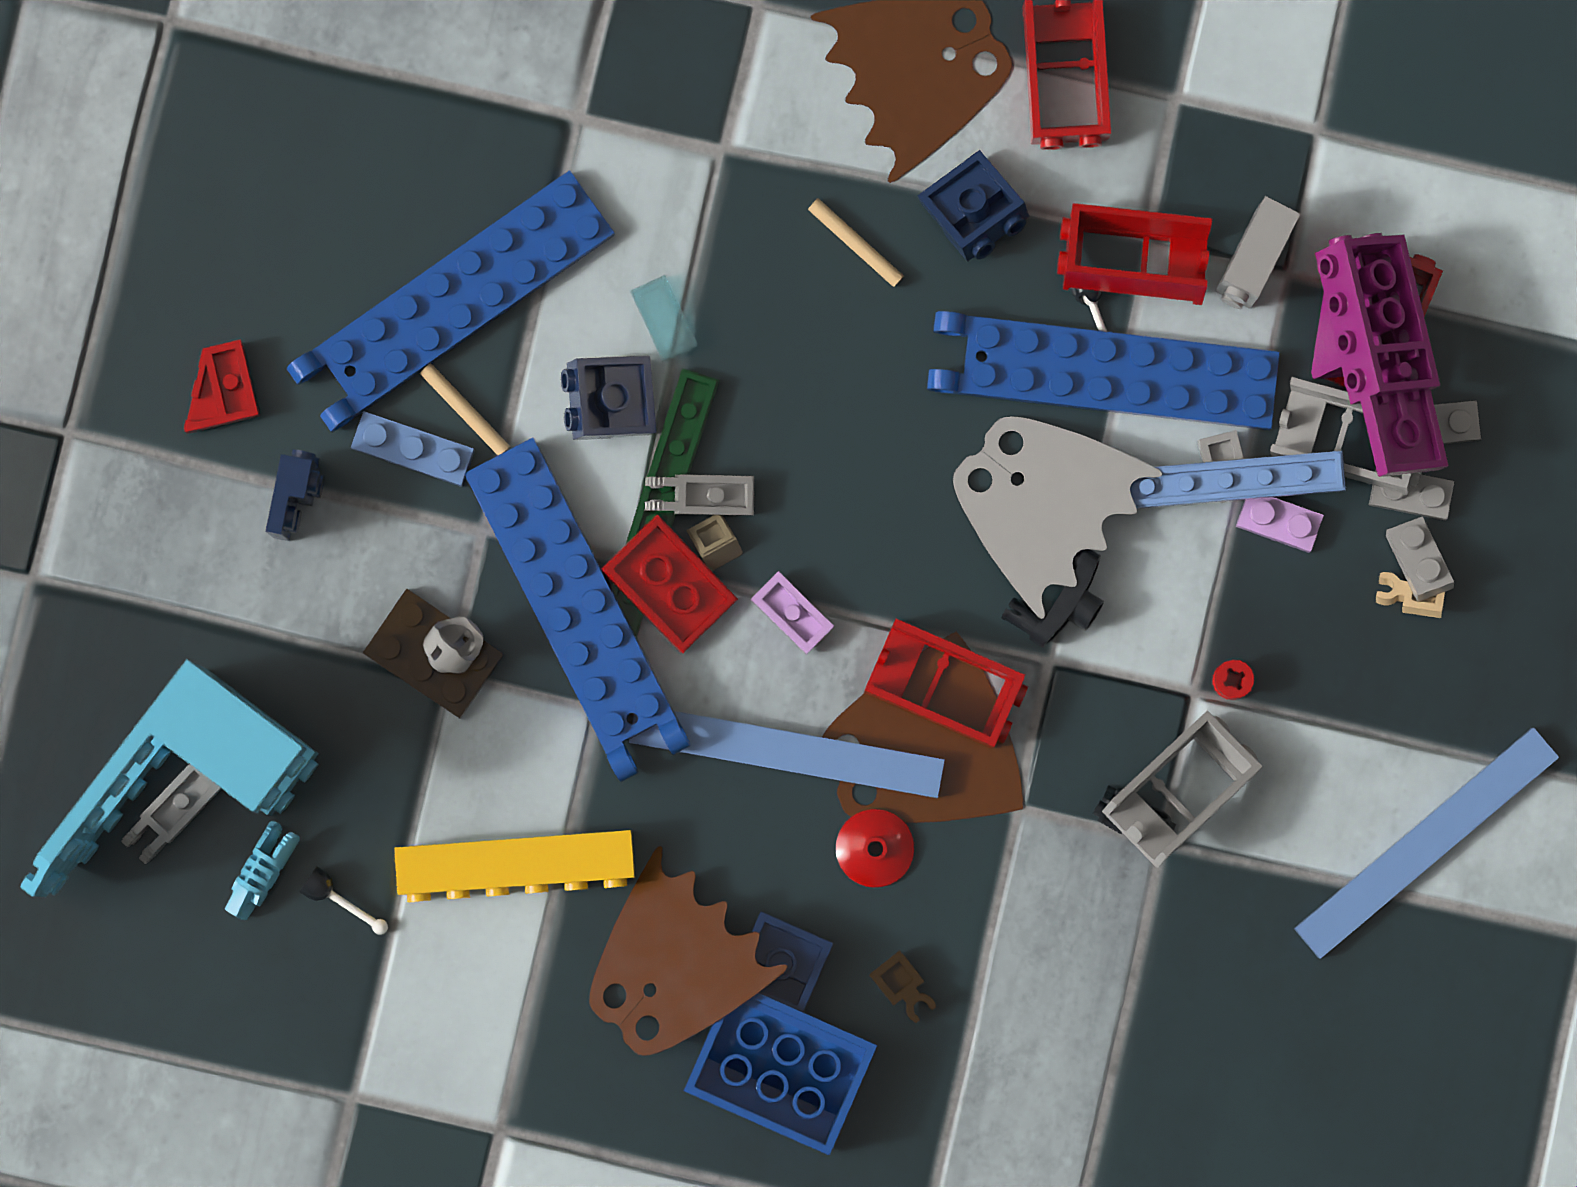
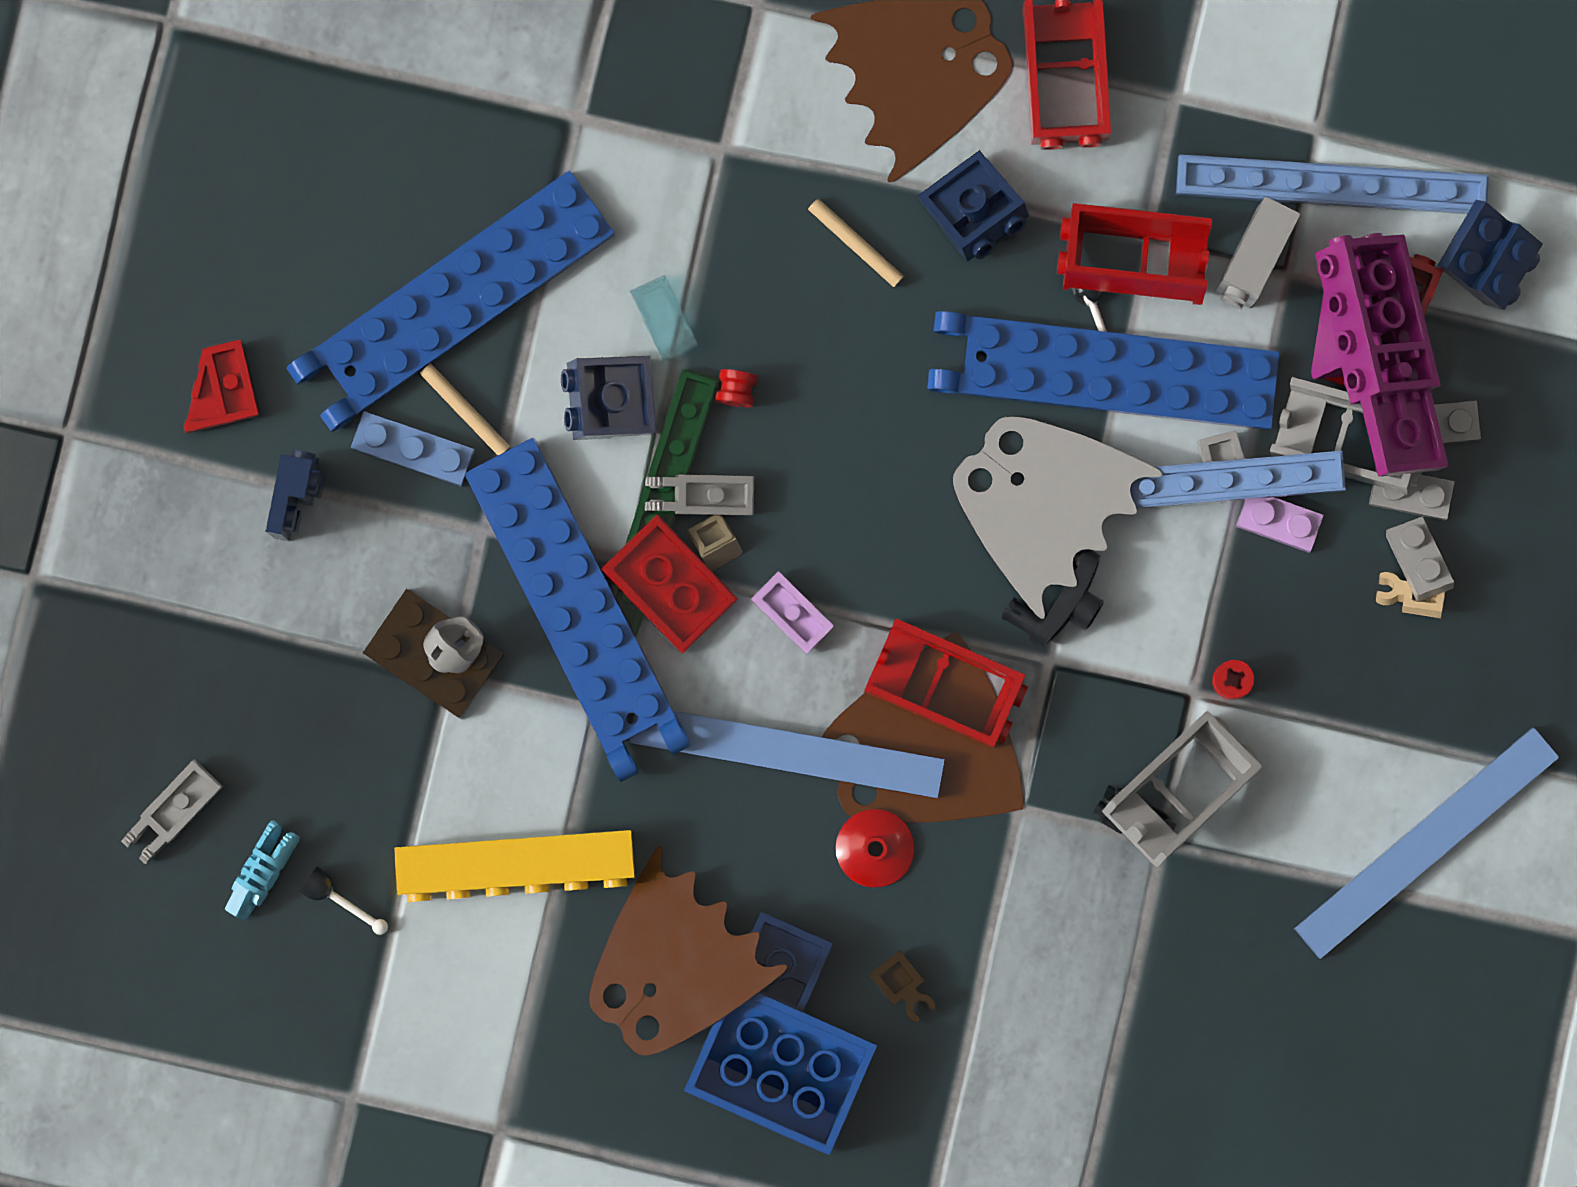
medium azure bracket [20,660,319,897] -> none
none -> red wheel [715,369,758,408]
none -> medium blue tile [1176,154,1489,214]
none -> dark blue plate [1437,199,1543,310]

